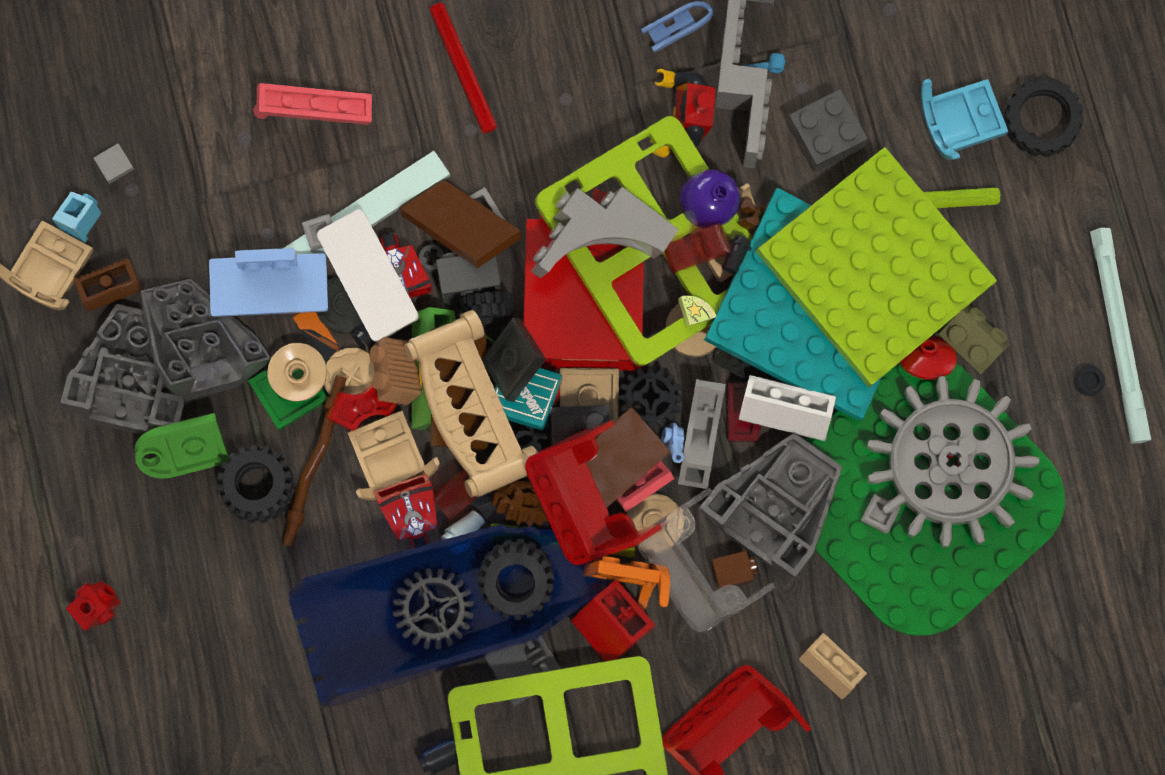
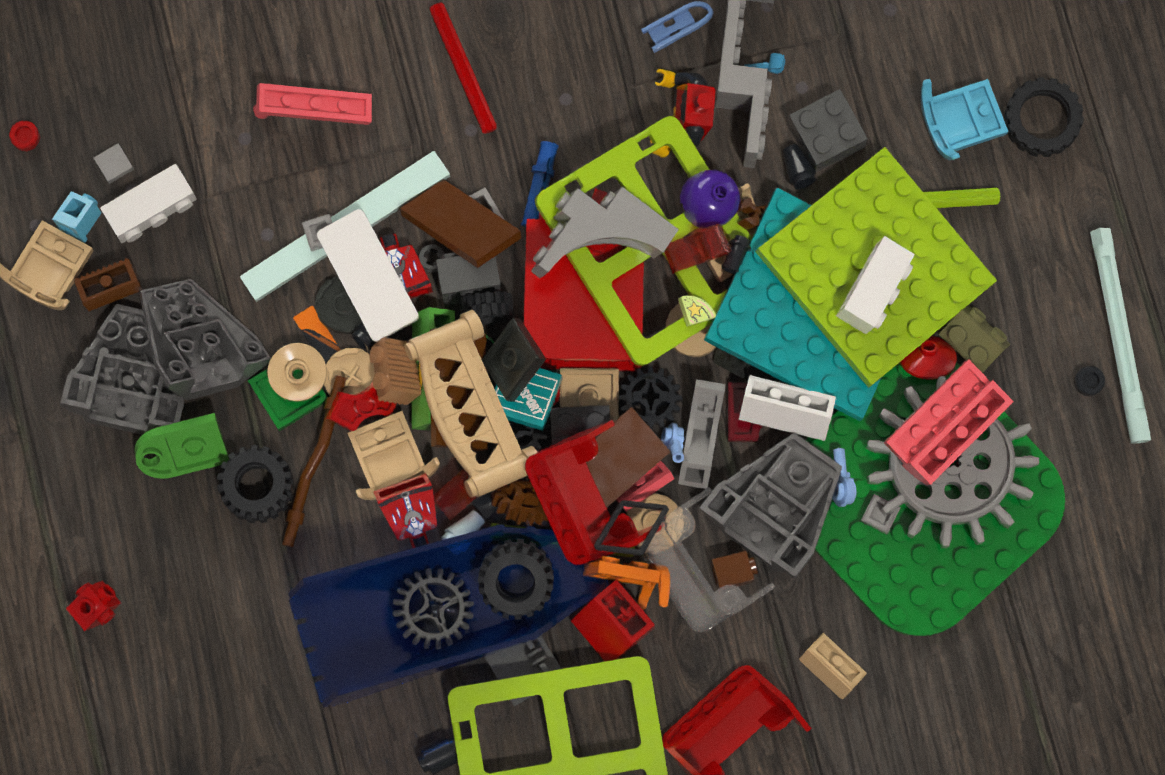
light blue bracket [209,248,328,317] -> none
none -> red tile [9,121,40,151]
none -> white brick [100,164,197,243]
none -> blue pin [521,141,559,227]
none -> black piece [594,500,669,555]
none -> black cone [783,144,816,189]
none -> light blue plate [832,448,856,507]
none -> white brick [836,236,915,334]
none -> coral brick [884,360,1014,485]

